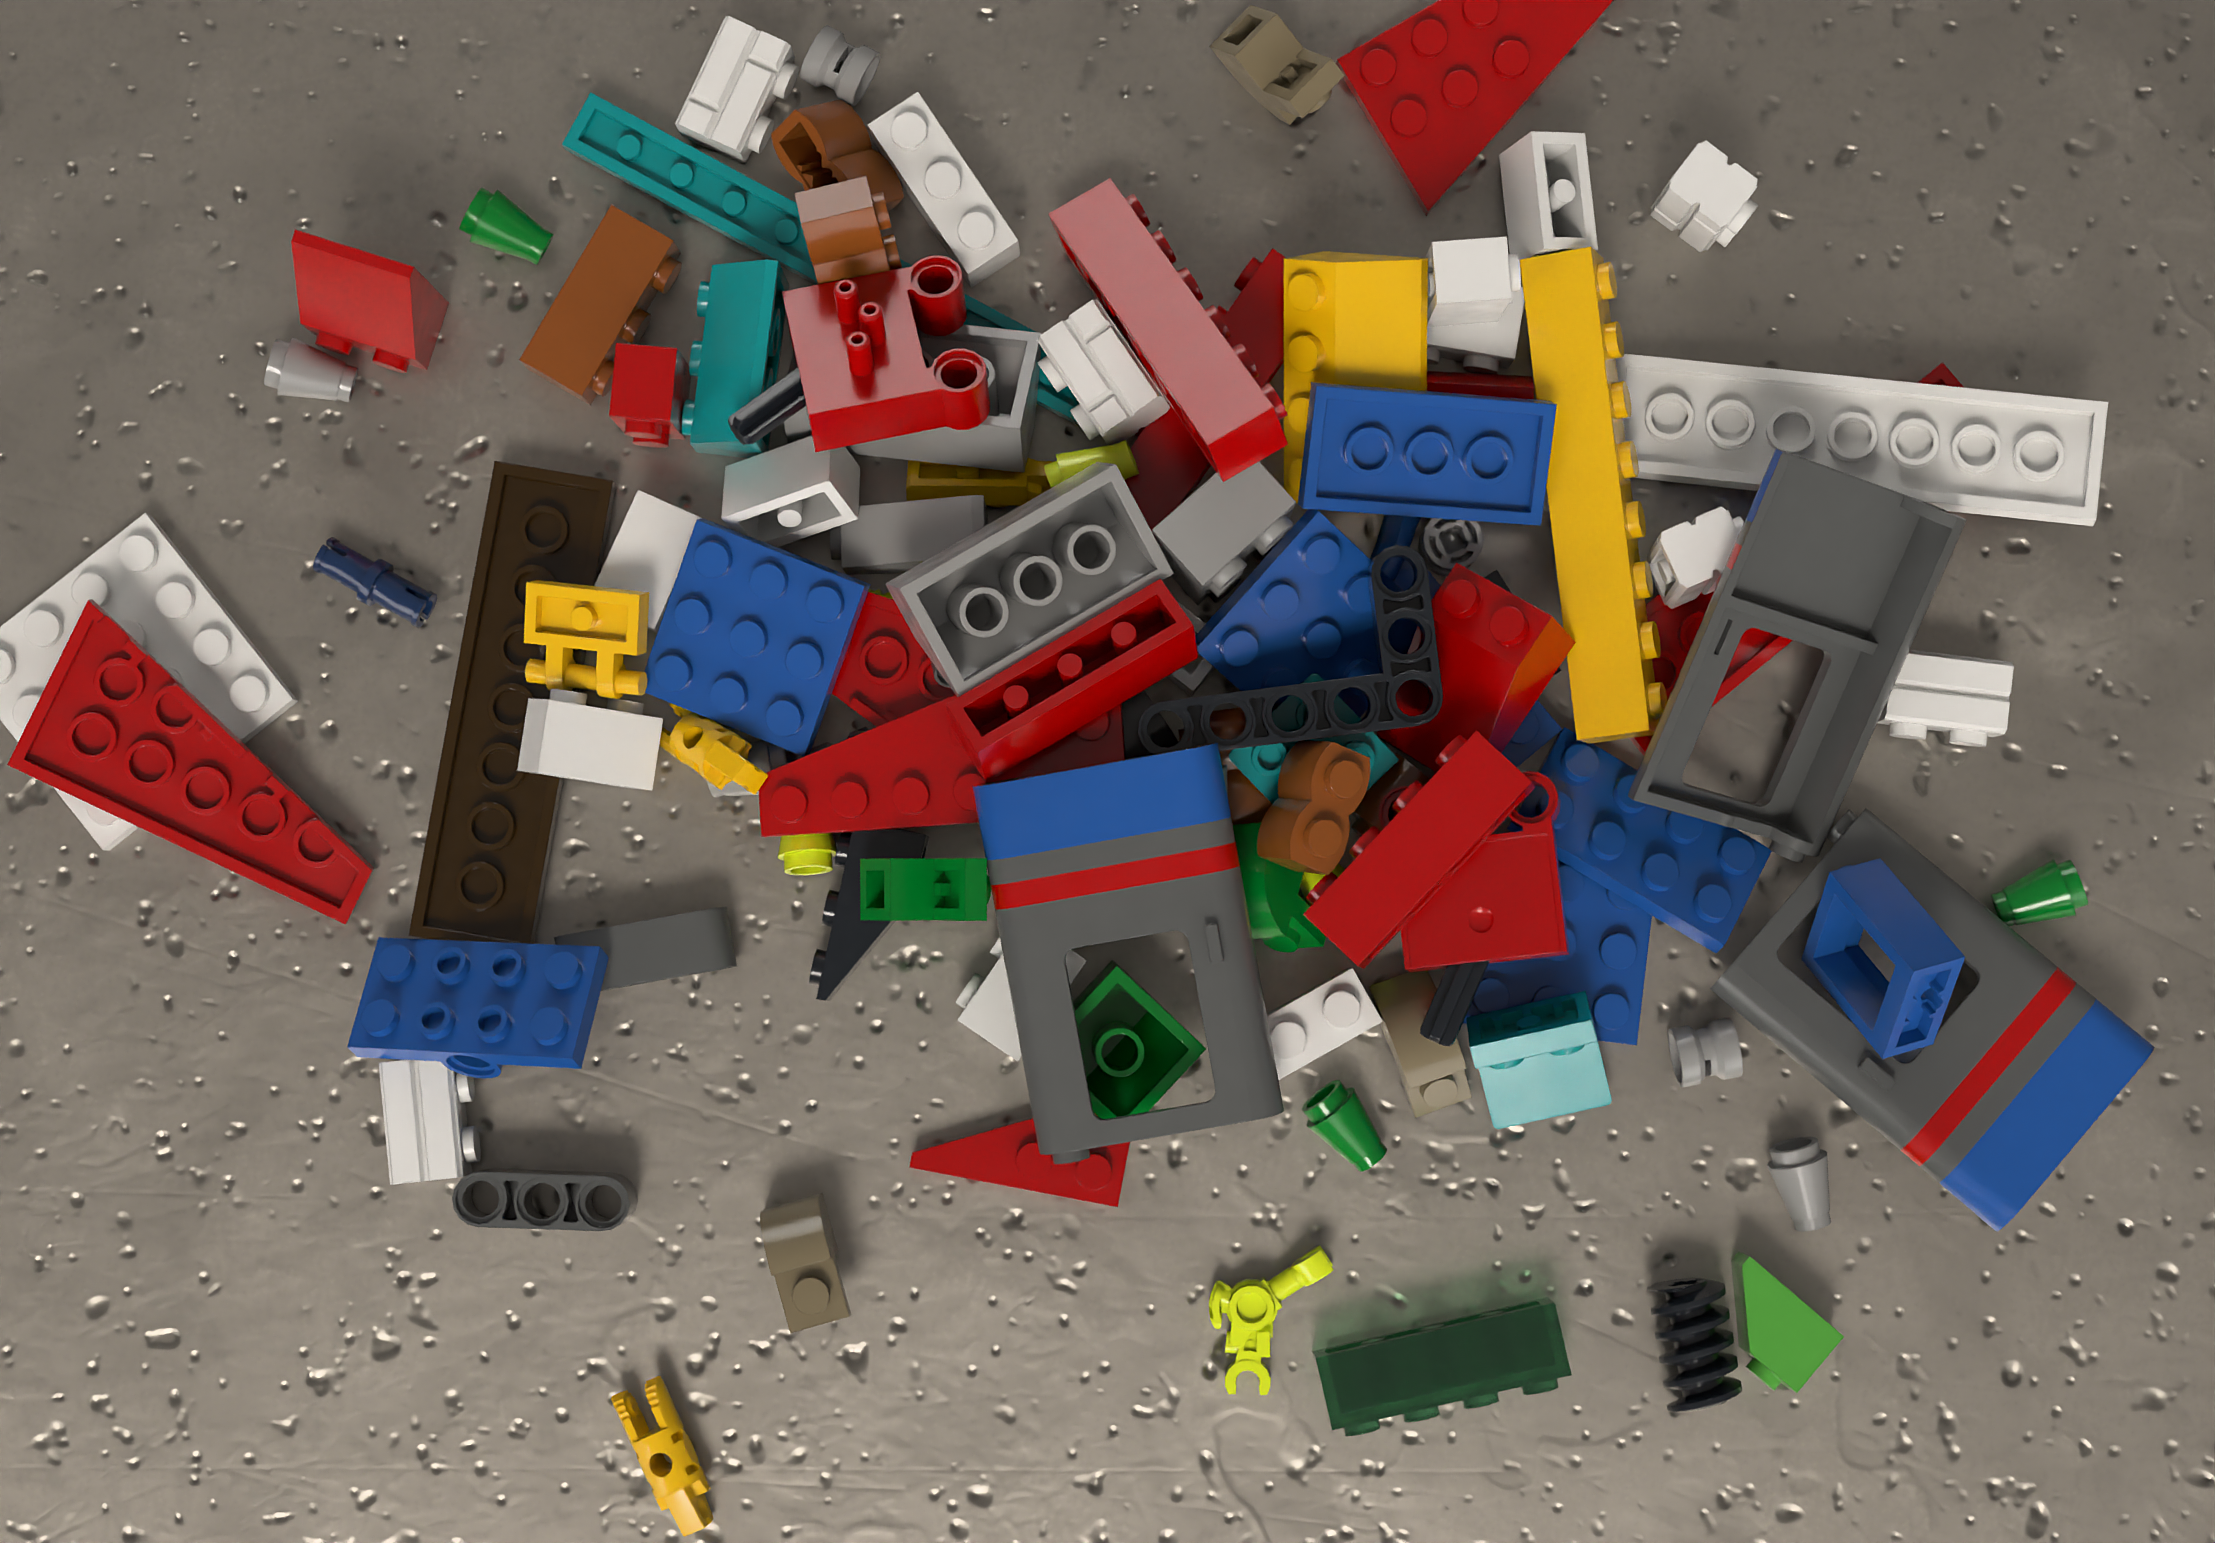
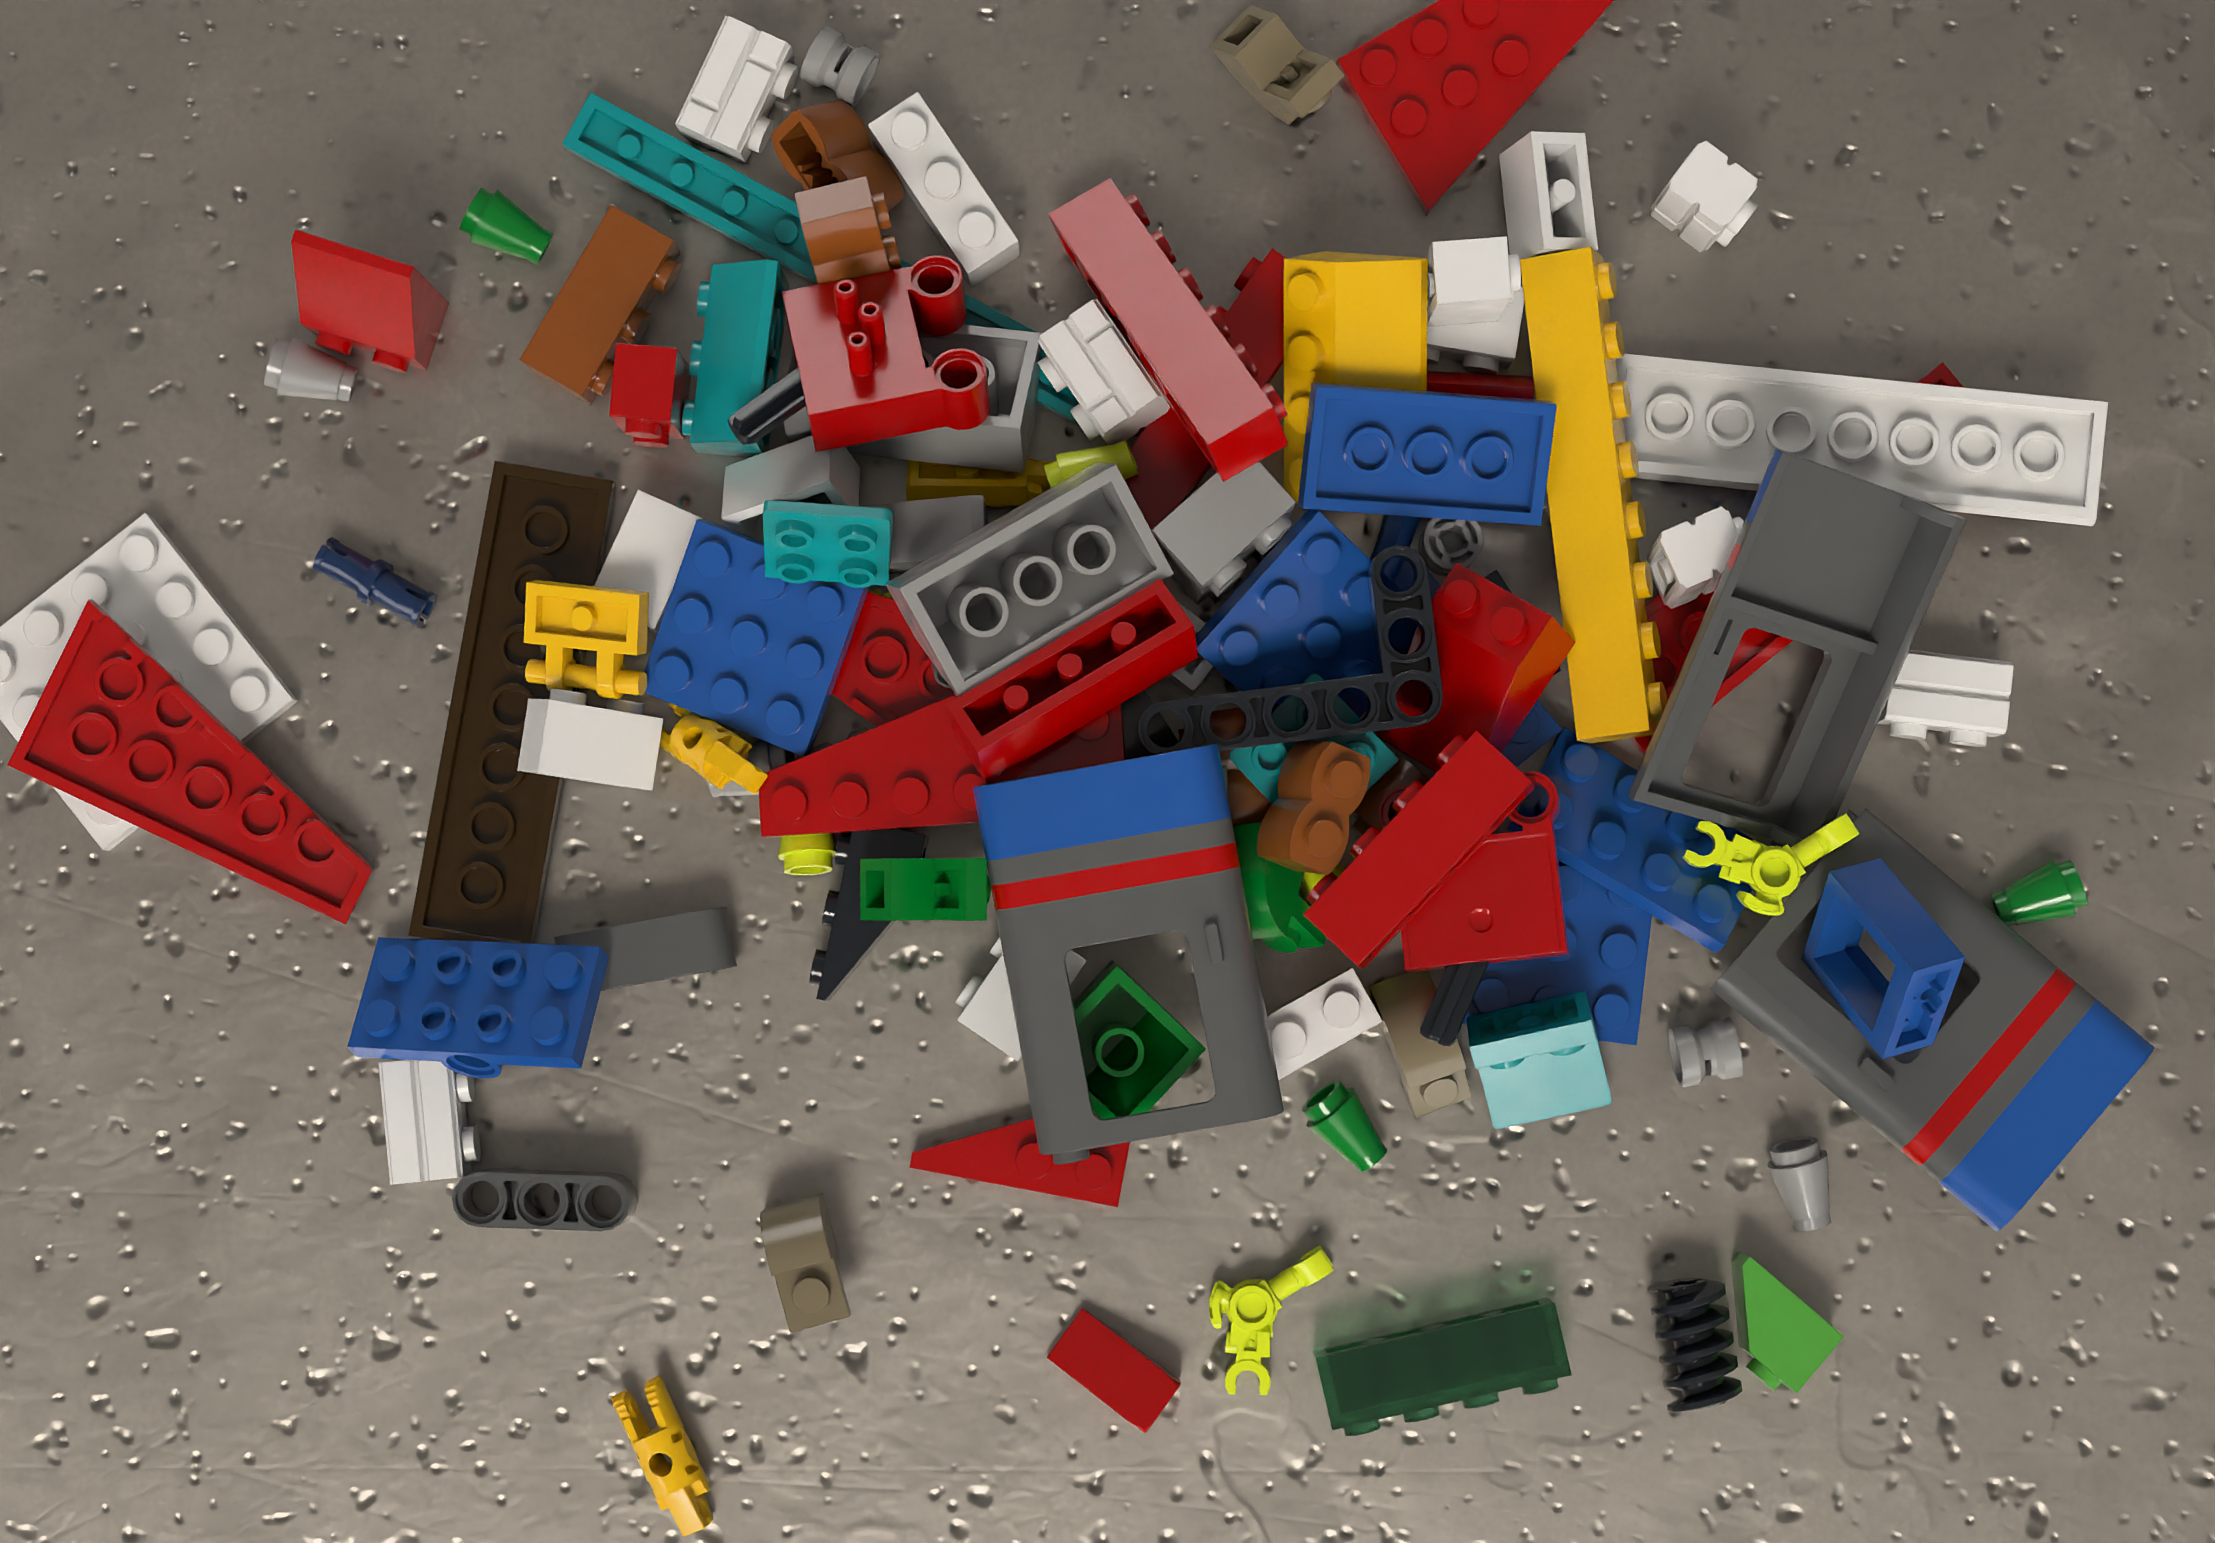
none -> teal bracket [763,500,894,588]
none -> red slope [1047,1308,1181,1433]
none -> neon yellow piece [1682,813,1860,916]

